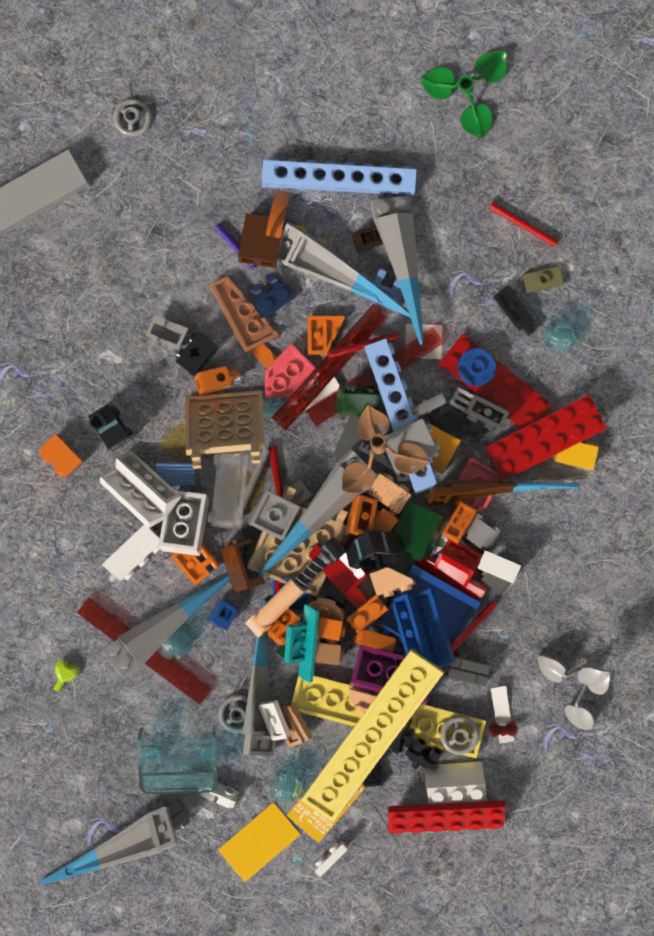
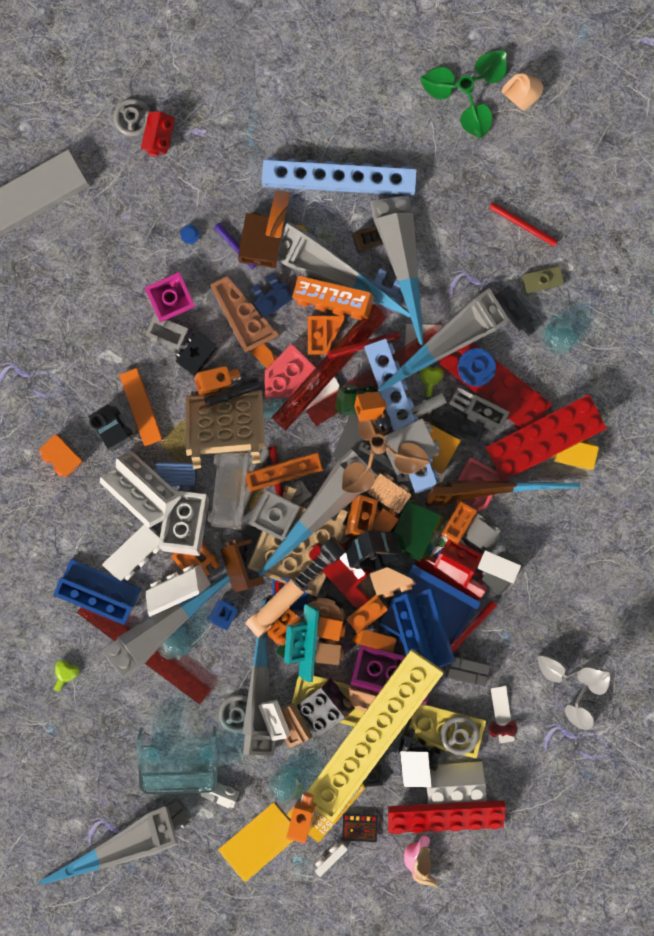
none -> blue slope [53,559,142,625]
none -> orange tile [119,368,163,447]
none -> red brick [141,111,175,157]
none -> dark pink slope [144,272,195,323]
none -> white slope [146,564,211,616]
none -> blue plate [180,225,200,244]
none -> black pin [204,378,261,408]
none -> orange tile [244,452,323,492]
none -> orange torso [286,792,317,843]
none -> orange brick [292,276,374,320]
none -> black bracket [297,678,355,735]
none -> piece [342,813,378,842]
none -> orange brick [354,391,386,422]
none -> black hinge [374,416,391,432]
none -> light grey plate [378,288,509,391]
none -> white sticker [401,752,431,787]
none -> hair [404,835,437,887]
none -> lime rock [419,366,444,397]
none -> light nougat piece [501,73,544,111]

